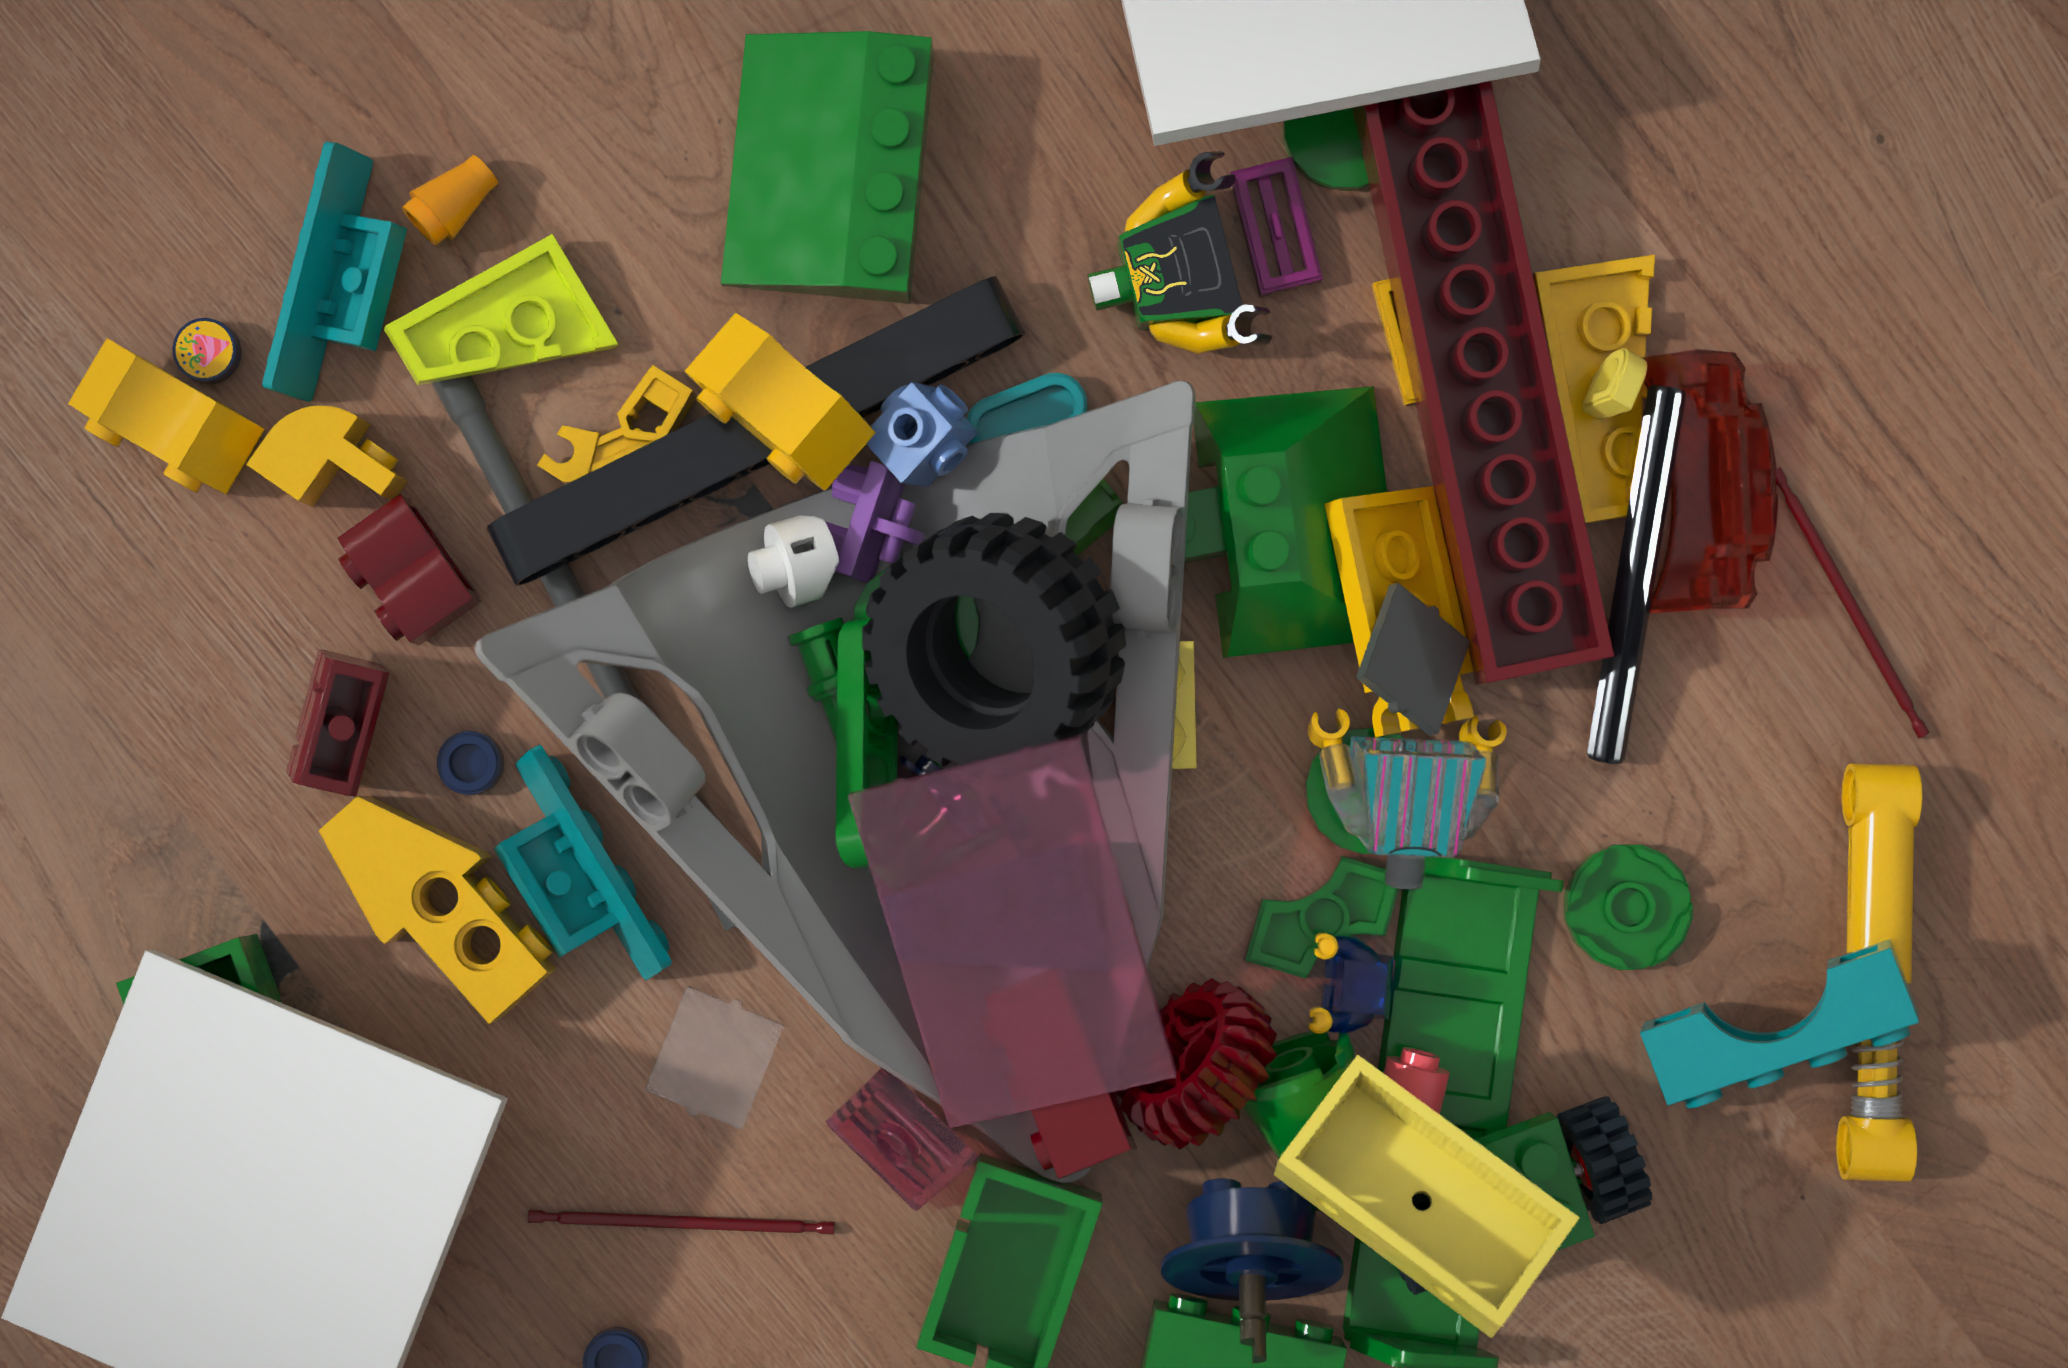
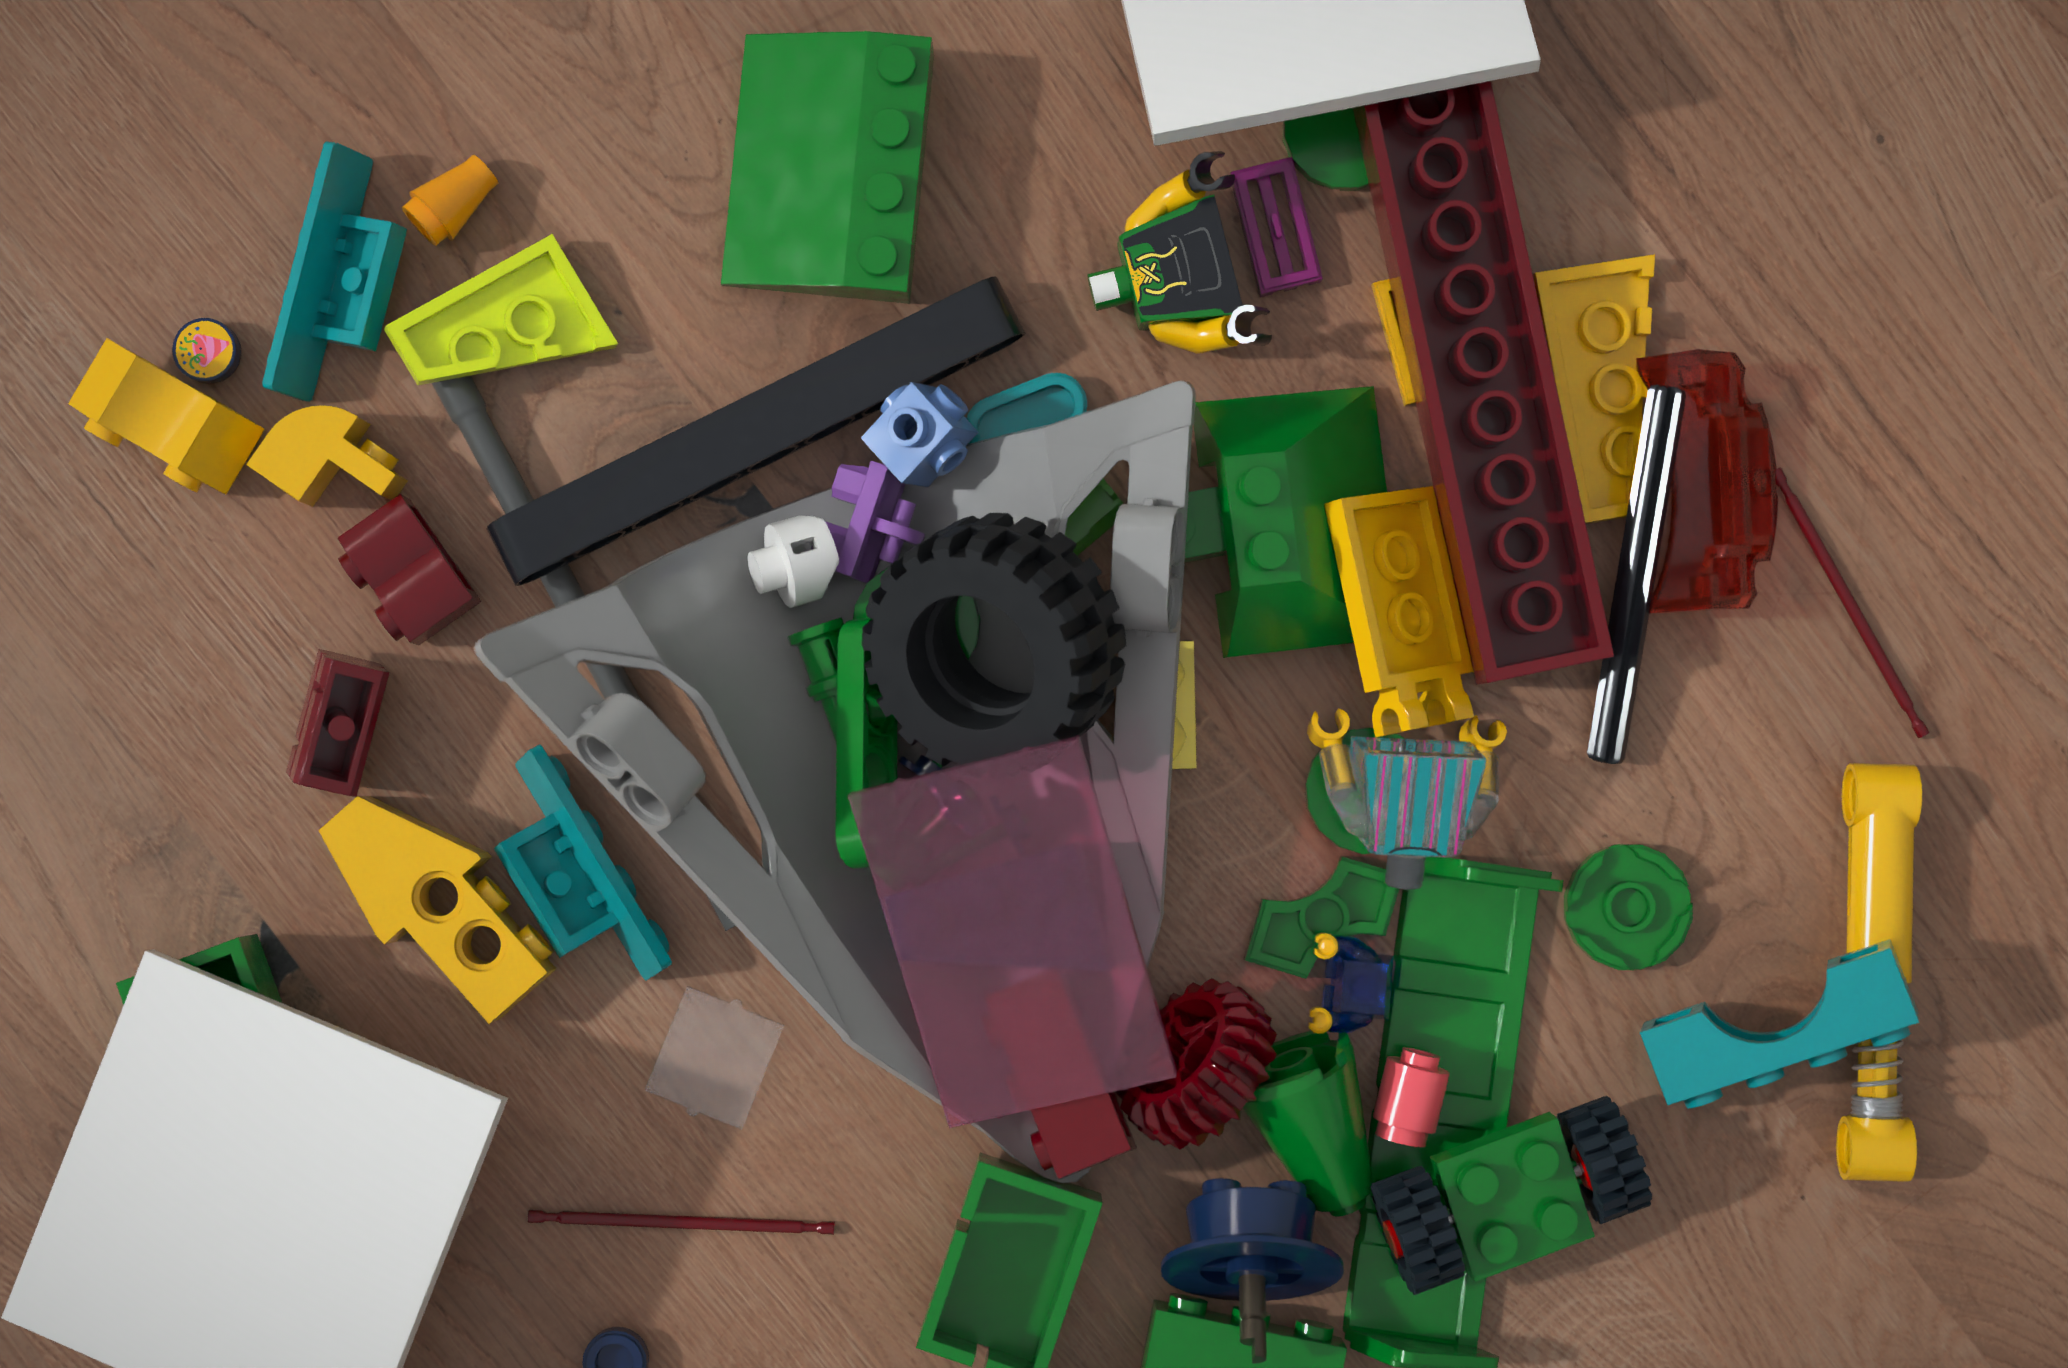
dark blue tile [437,731,504,795] -> none
yellow piece [537,365,697,484] -> none
yellow brick [685,313,876,491] -> none
clear pink tile [825,1068,978,1211] -> none
light yellow piece [1274,1055,1579,1338] -> none
dark grey piece [1356,583,1470,736] -> none
light yellow tile [1582,348,1647,420] -> none

